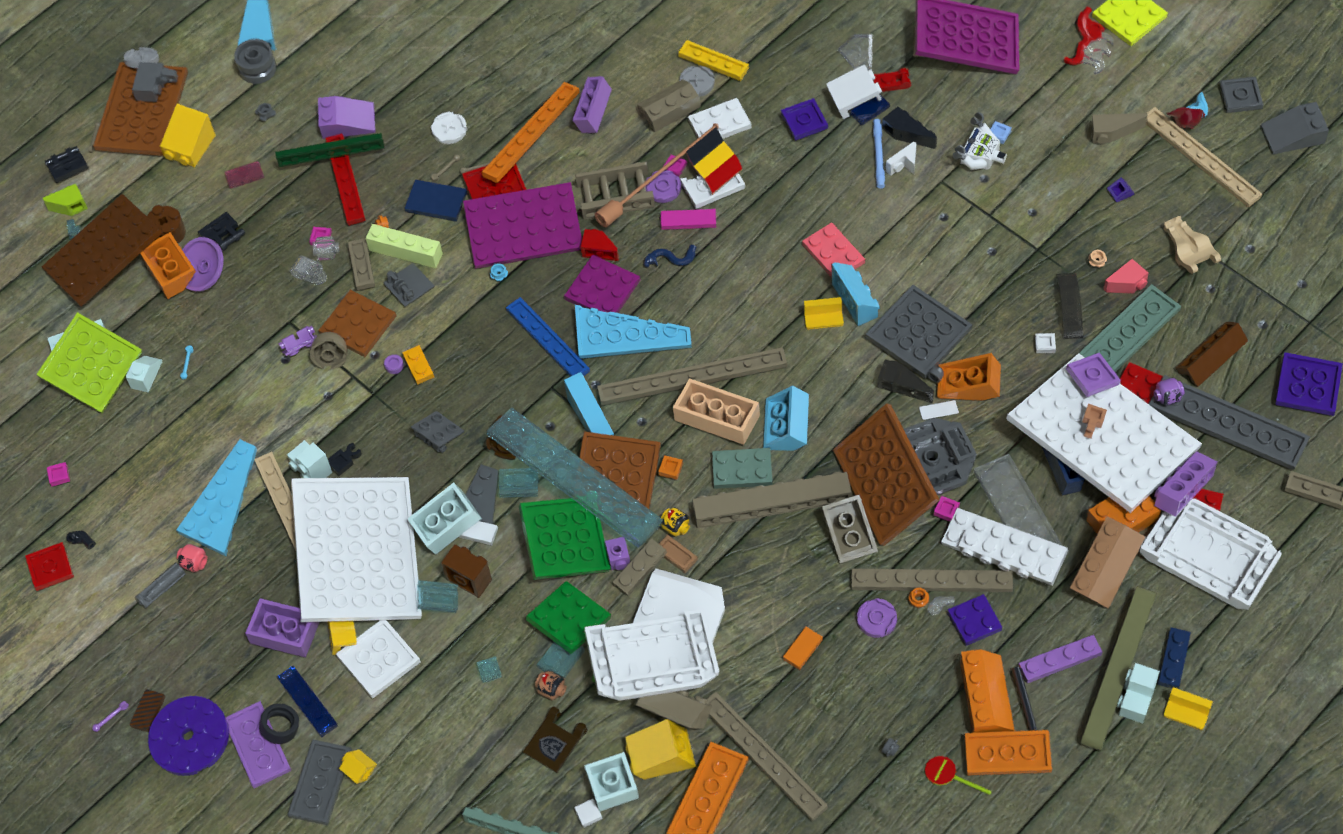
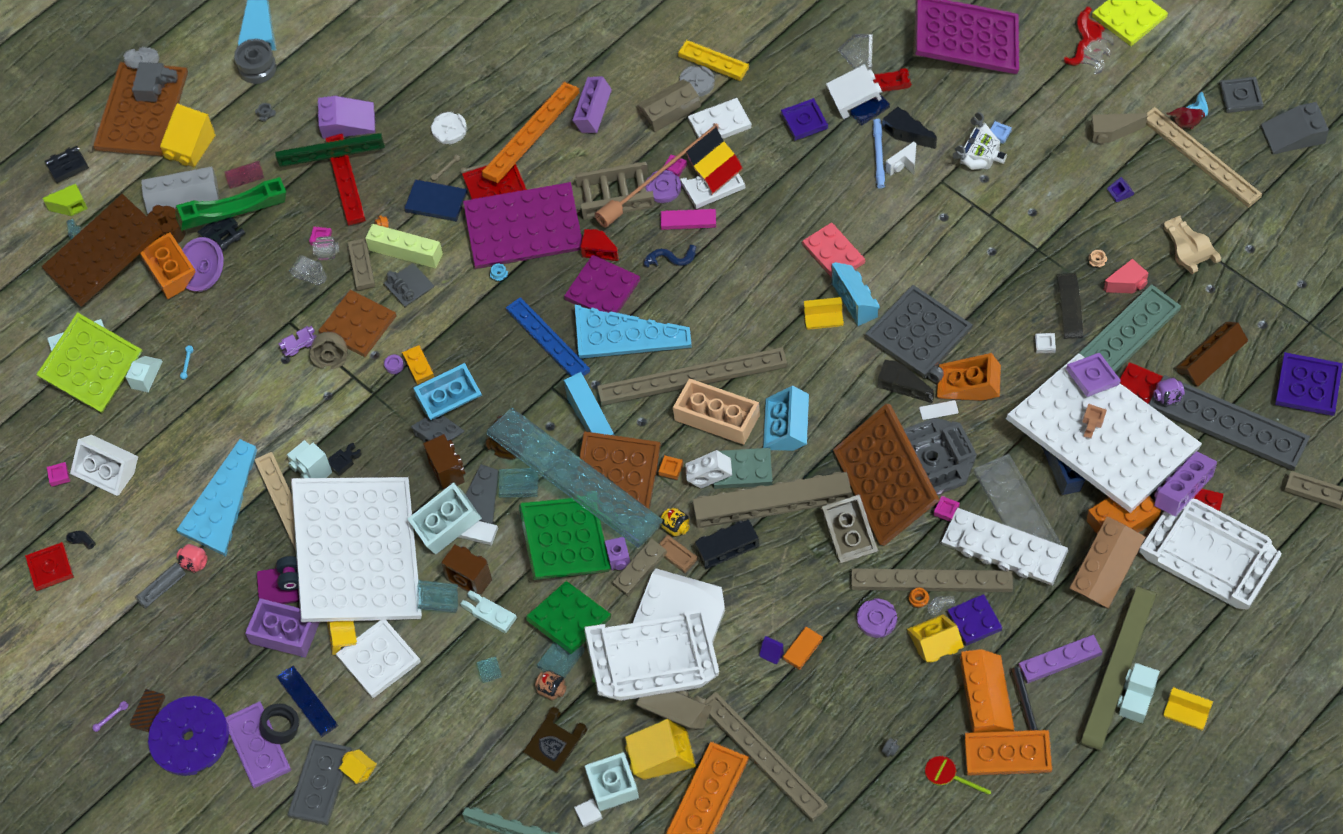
dark blue plate [1158,627,1191,689] -> none
none -> white slope [70,435,138,496]
none -> light grey slope [141,167,219,214]
none -> green arch [175,177,286,231]
none -> magenta plate [257,556,299,604]
none -> medium azure slope [414,363,482,420]
none -> reddish brown brick [423,434,466,490]
none -> light aqua hinge [460,590,517,633]
none -> white brick [686,450,732,488]
none -> black brick [695,519,759,570]
none -> dark purple slope [760,636,784,664]
none -> yellow slope [907,614,964,662]

